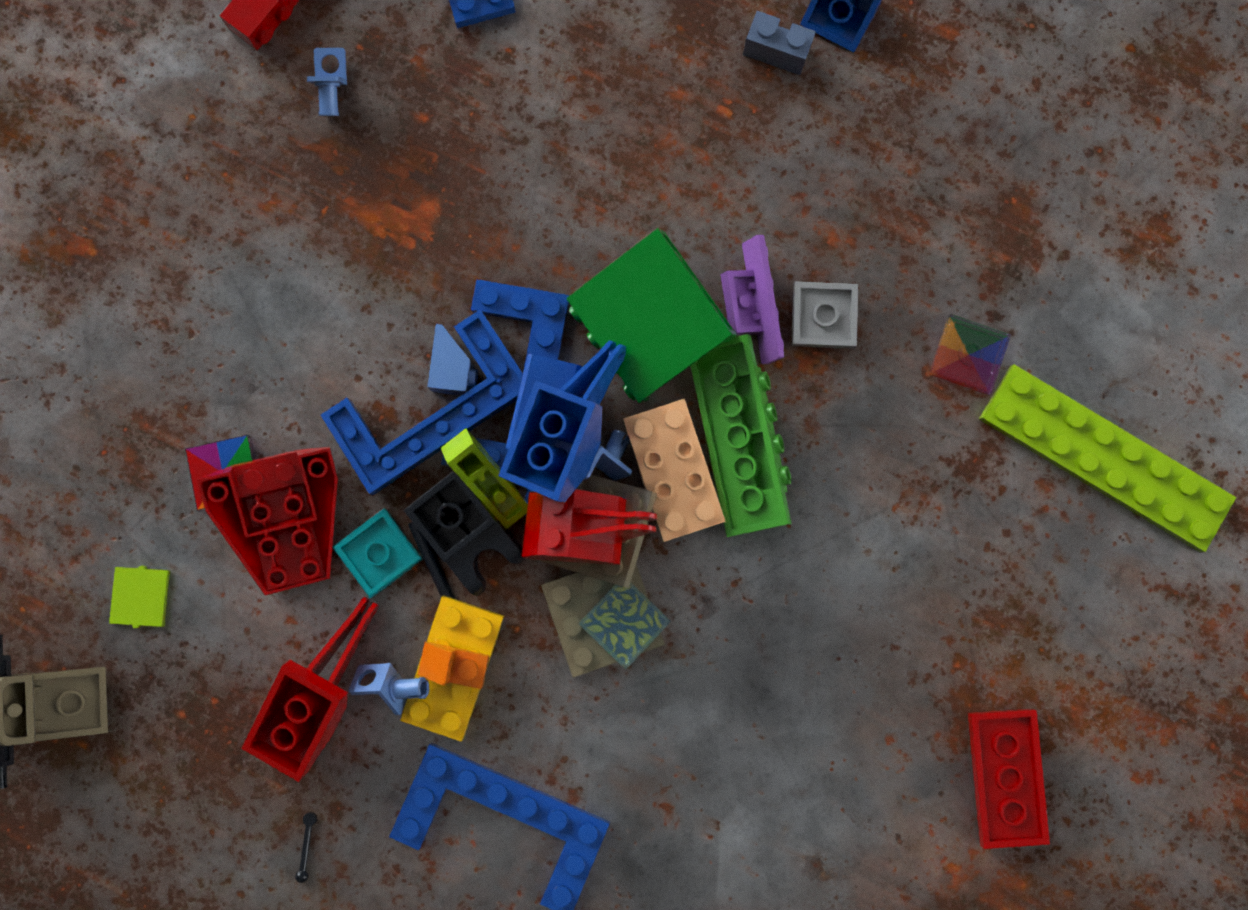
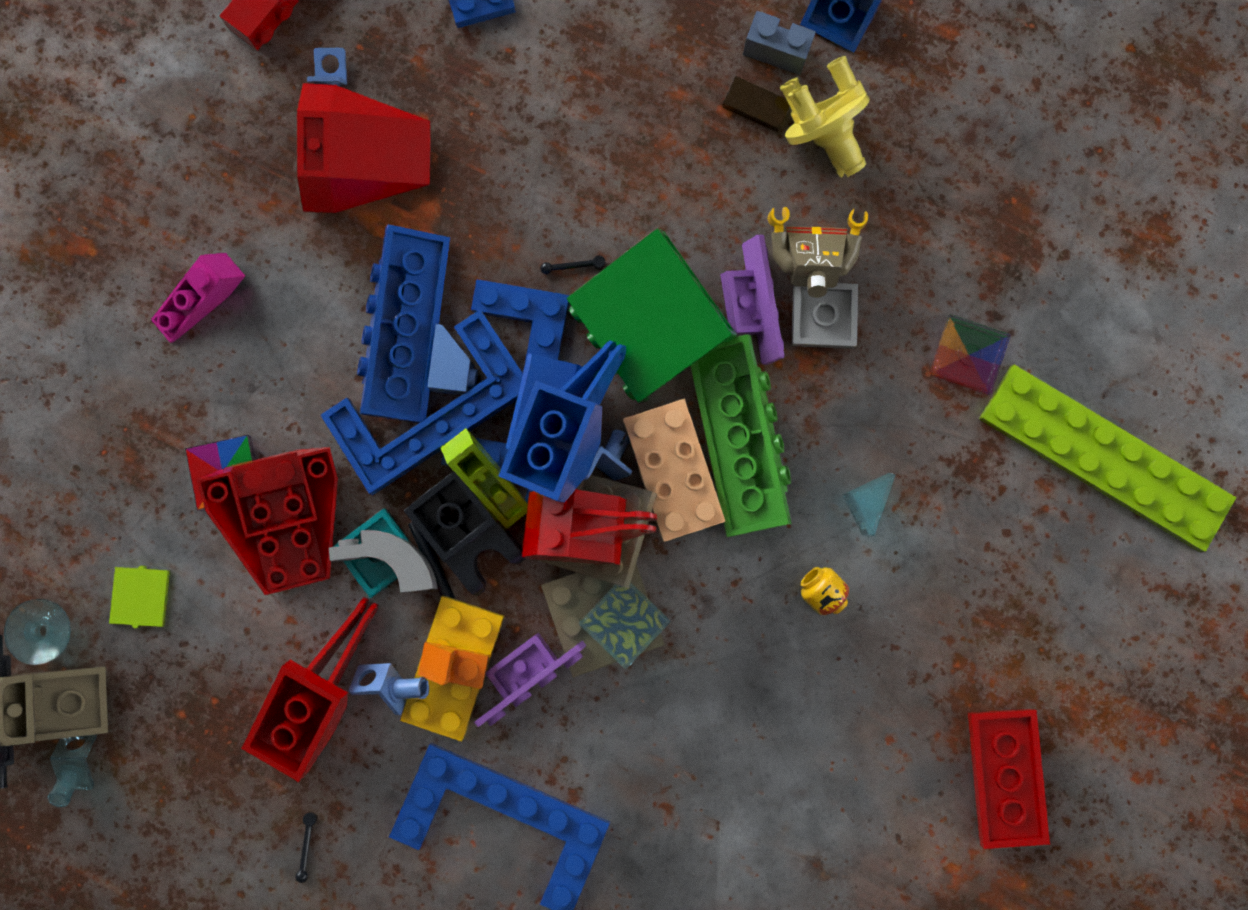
none -> clear light blue dish [4,599,71,665]
none -> clear light blue bracket [47,734,97,807]
none -> dark pink slope [151,253,245,343]
none -> red wedge [297,83,431,213]
none -> light grey arch [329,530,438,593]
none -> blue plate [357,224,450,423]
none -> medium lavender bracket [474,633,587,727]
none -> black hinge [540,255,605,275]
none -> dark brown tile [722,76,790,132]
none -> dark tan torso [767,207,868,298]
none -> light yellow piece [780,56,869,178]
none -> yellow head [801,567,849,615]
none -> clear light blue slope [842,473,895,537]

